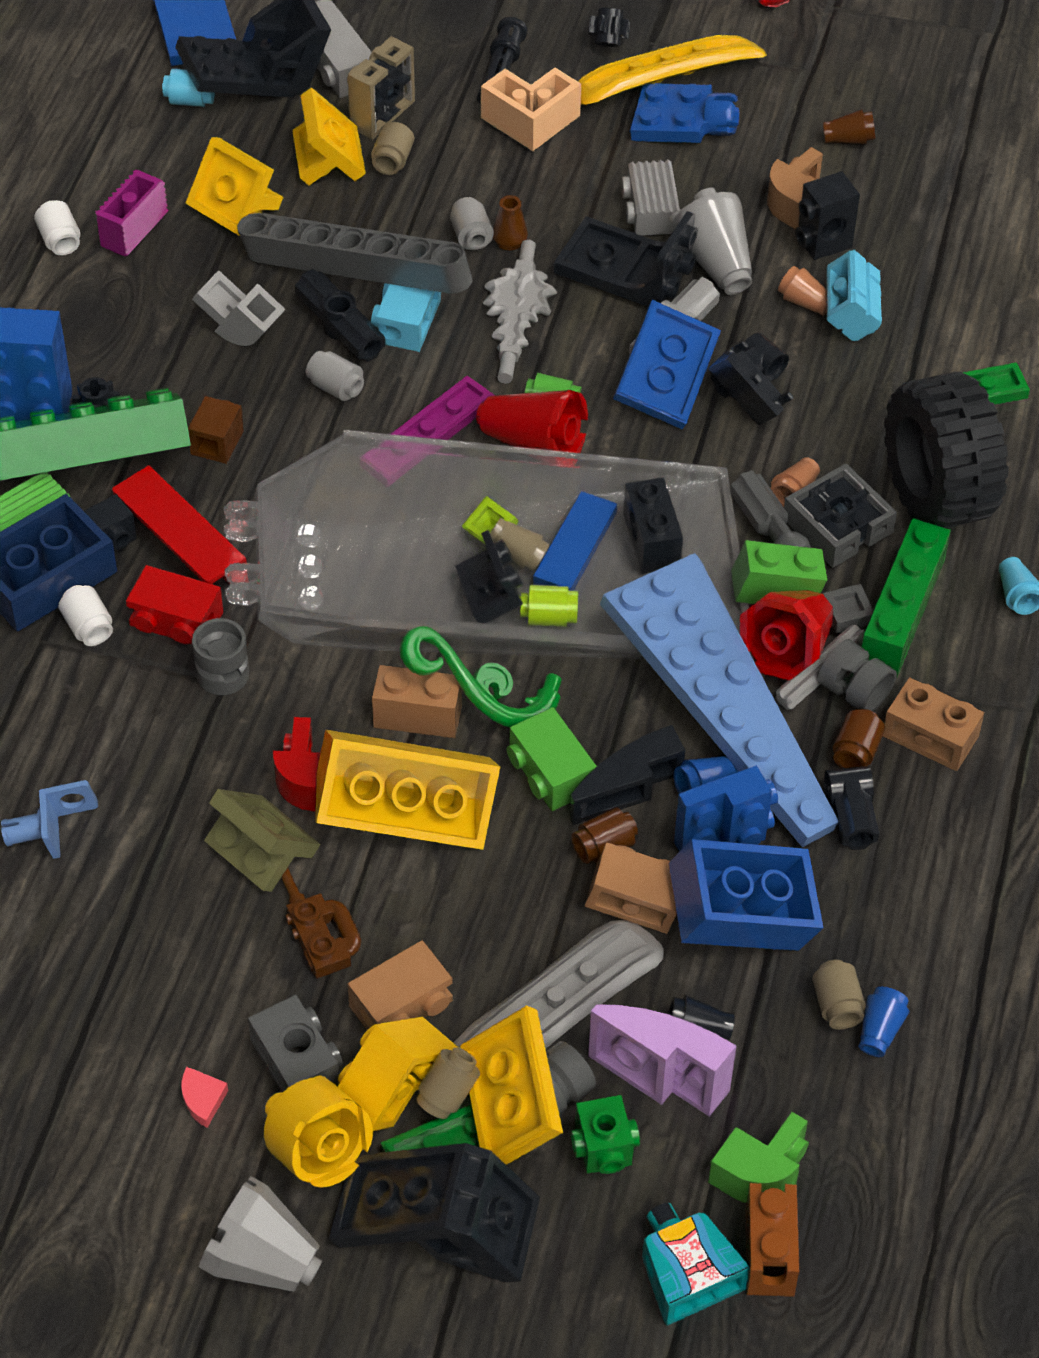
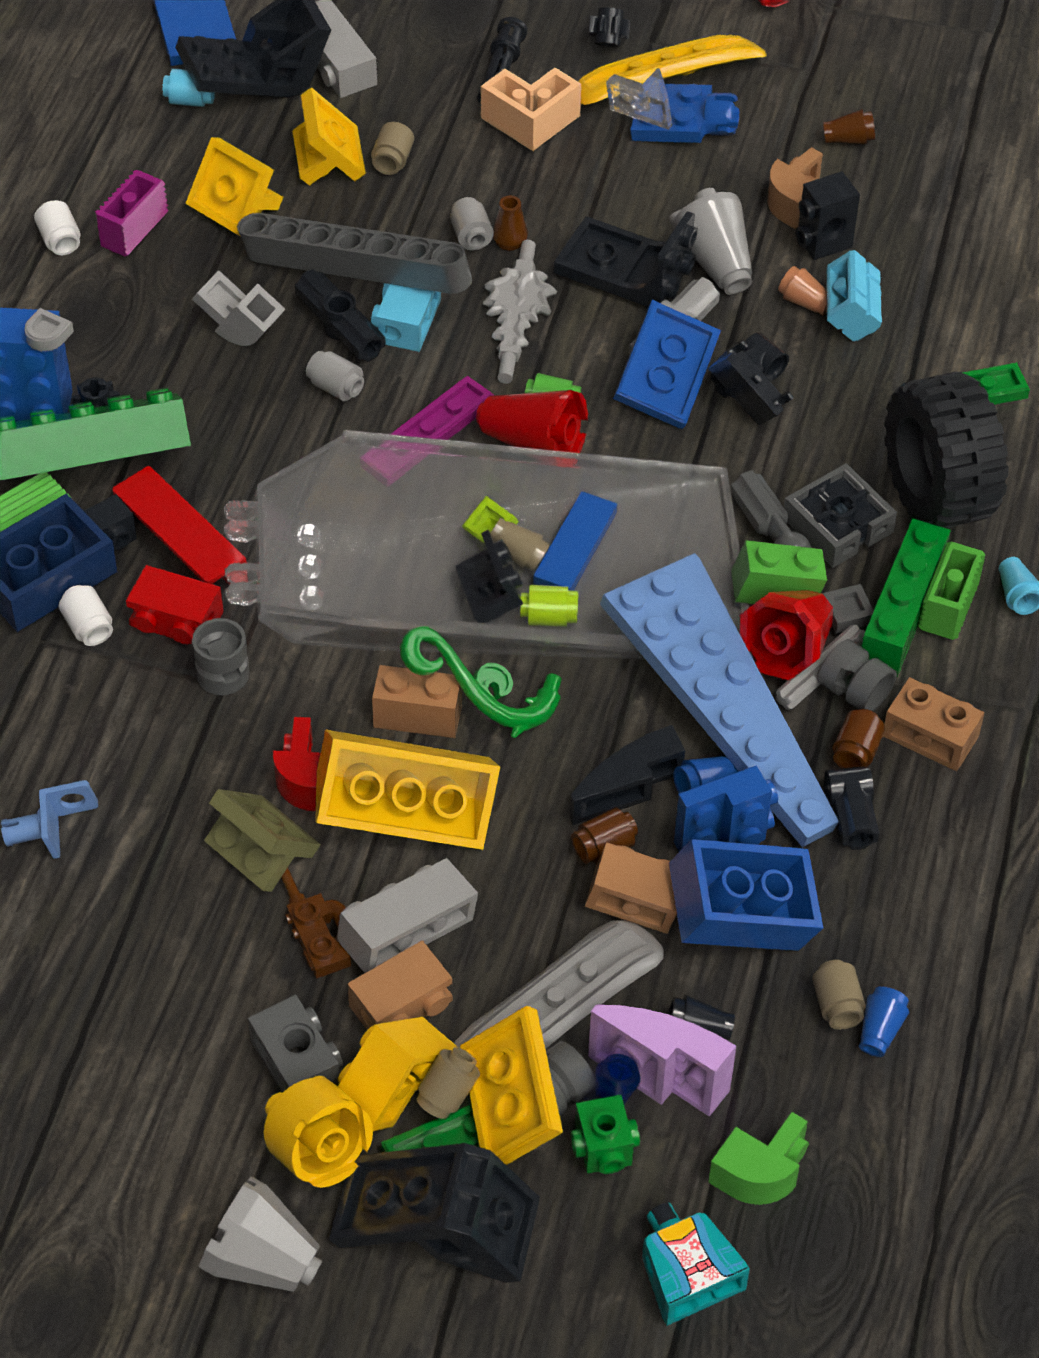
coral tile [182,1067,228,1128] -> none
reddish brown brick [188,396,244,464] -> none
dark tan piece [347,36,415,140] -> none
bright green brick [507,707,597,811] -> none
light grey brick [621,160,680,236] -> none
black brick [623,477,683,574] -> none
dark orange brick [745,1183,799,1297] -> none
nougat cone [771,457,820,507] -> none
none -> light grey tile [25,308,74,351]
none -> light grey brick [337,858,478,973]
none -> clear blue cone [595,1054,641,1105]
none -> clear slope [606,68,672,130]
none -> bright green brick [918,541,985,640]

